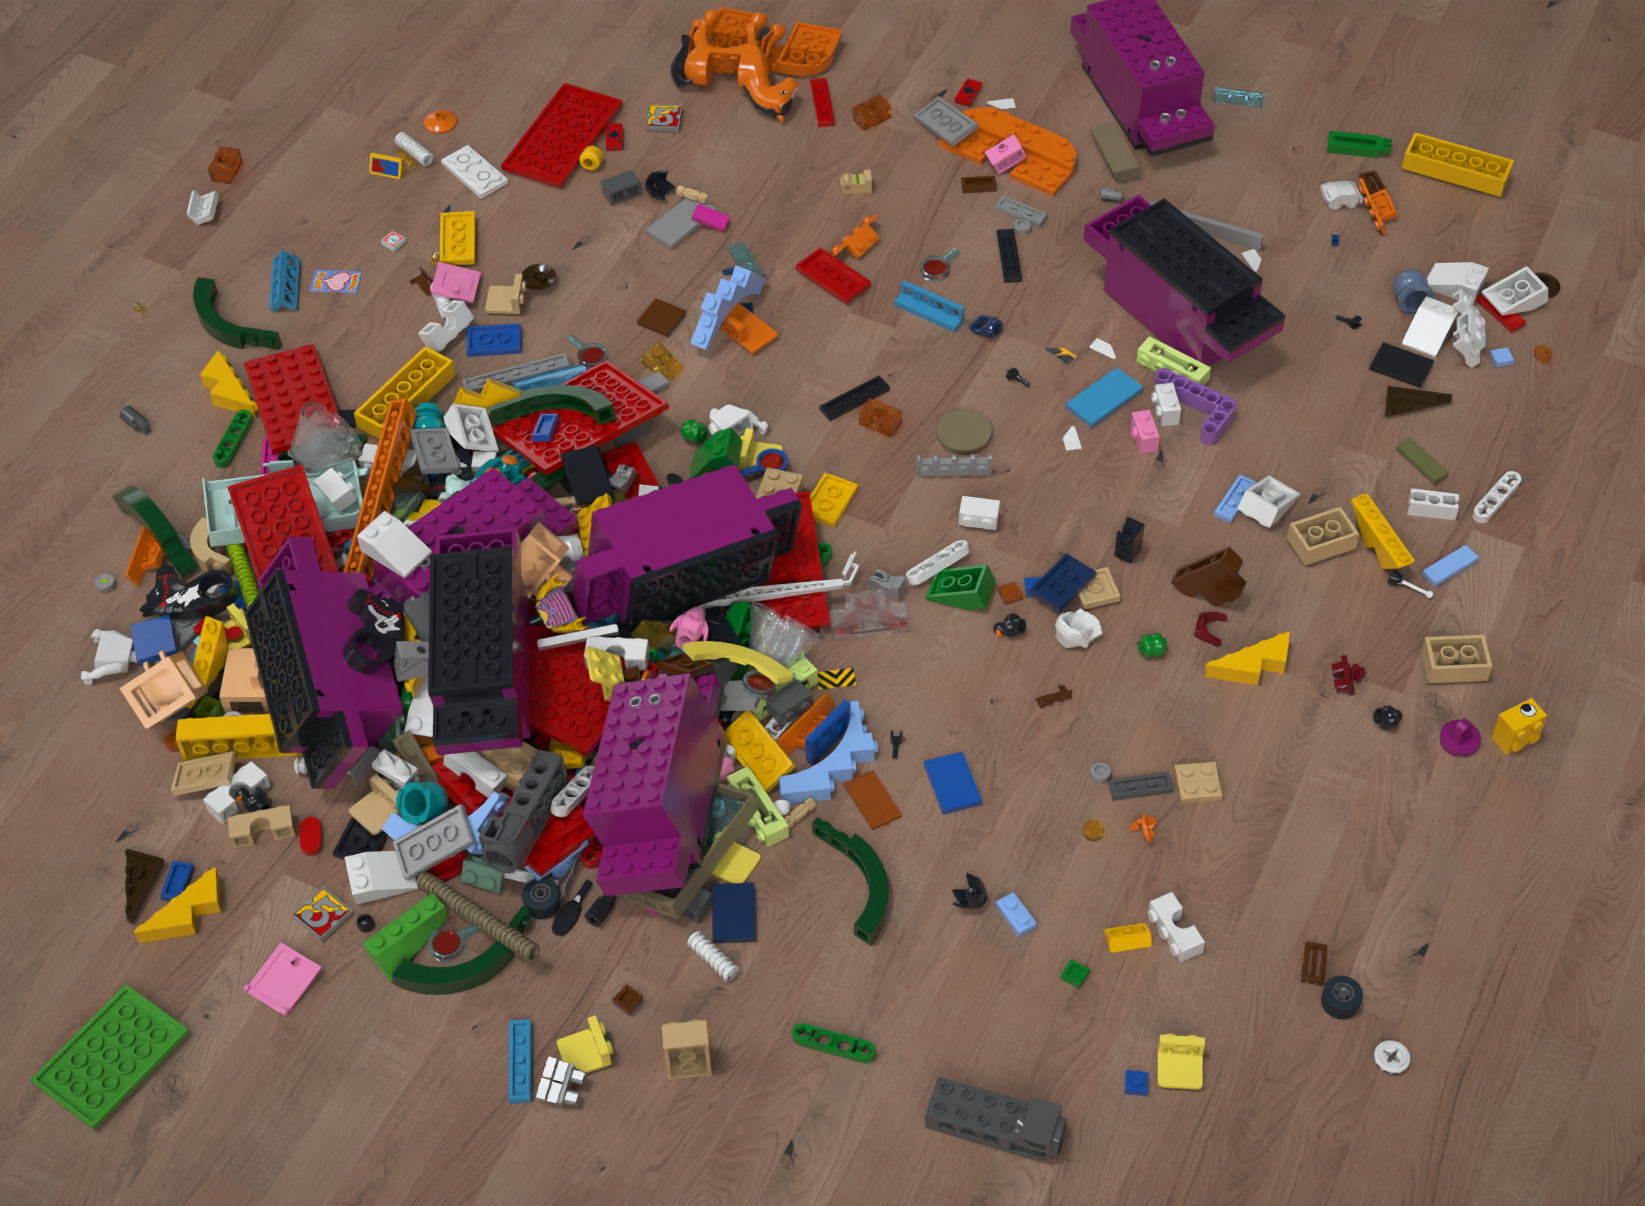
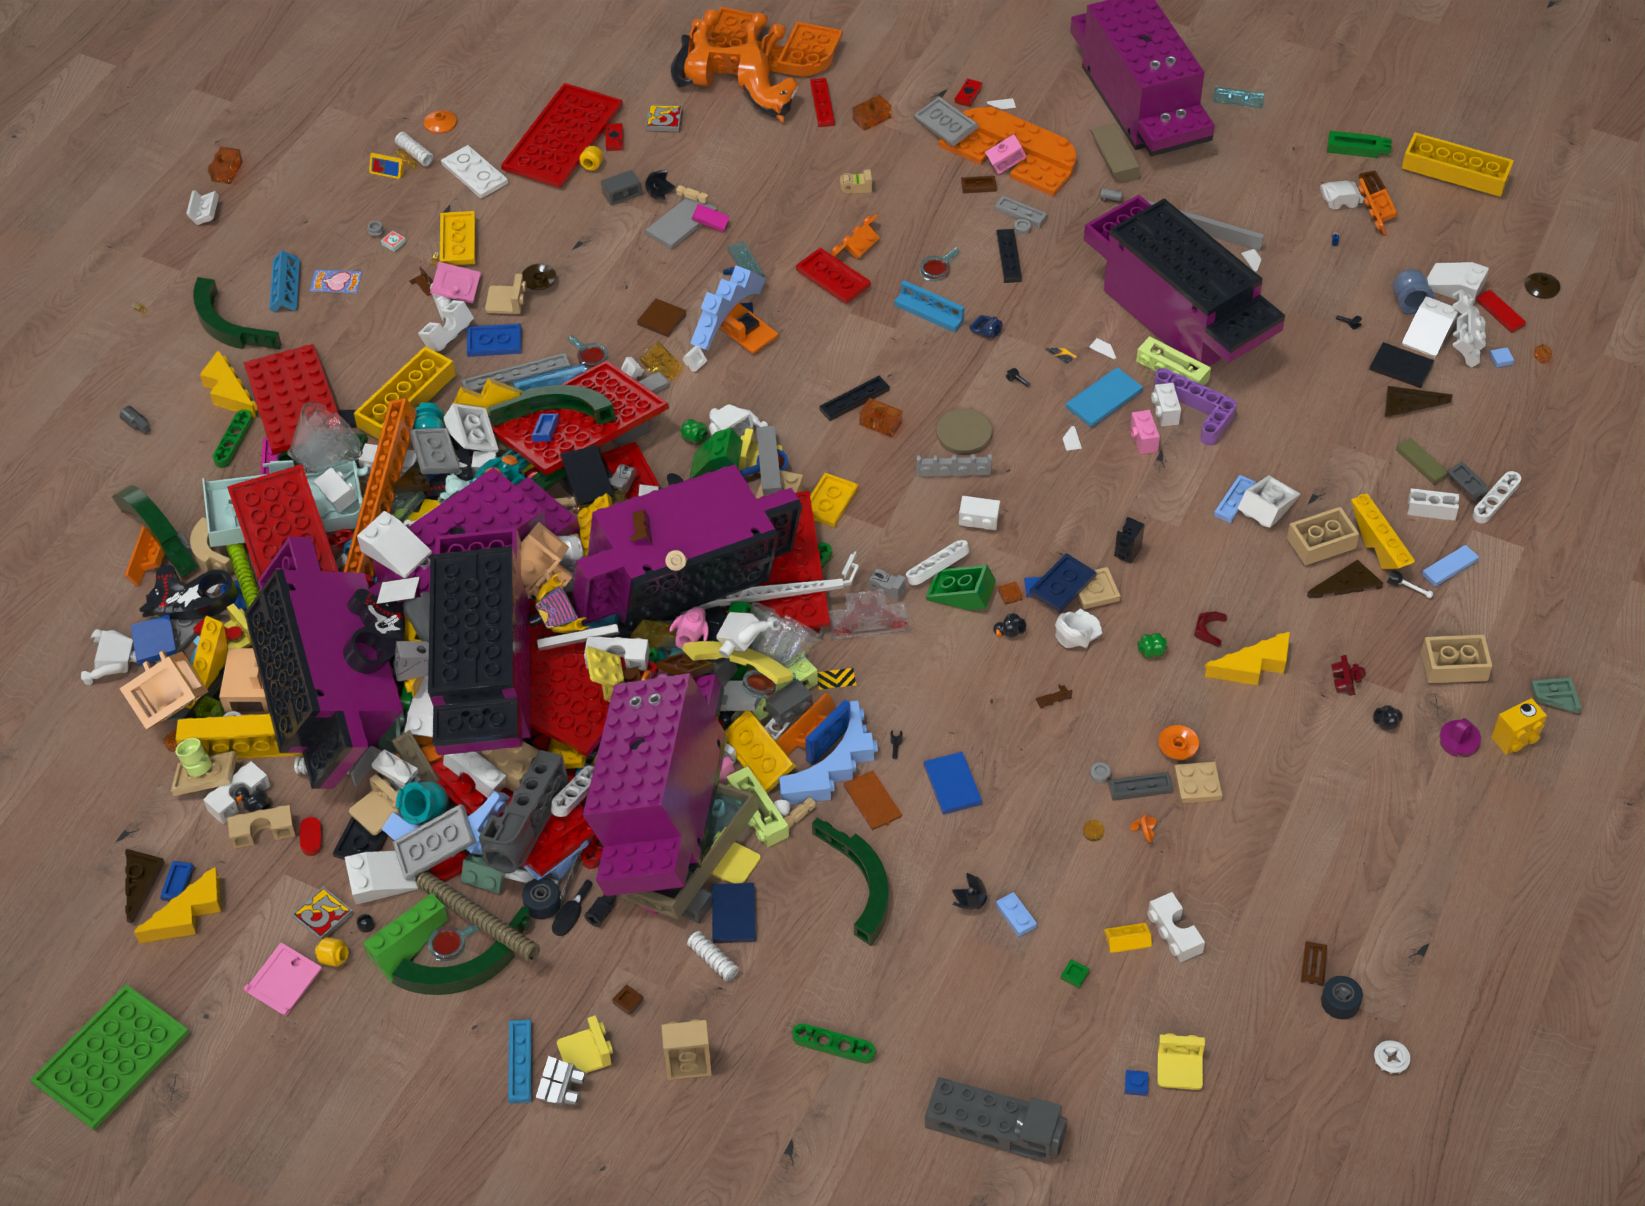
light grey tile [94,573,115,593] -> none
reddish brown brick [1171,547,1247,607] -> none
white slope [1482,266,1548,316] -> none
none -> yellowish green wheel [175,738,212,777]
none -> yellow head [315,937,349,967]
none -> light grey plate [367,221,384,237]
none -> white sticker [377,577,419,604]
none -> white tile [621,357,644,380]
none -> reddish brown piece [630,509,652,544]
none -> tan plate [666,550,688,571]
none -> white tile [682,346,707,372]
none -> white torso [716,612,780,658]
none -> black tile [737,312,760,335]
none -> light grey tile [756,426,782,495]
none -> orange dish [1158,725,1199,760]
none -> dark brown wing [1307,560,1383,598]
none -> dark grey hinge [1447,461,1487,503]
none -> sand green wing [1530,677,1582,713]

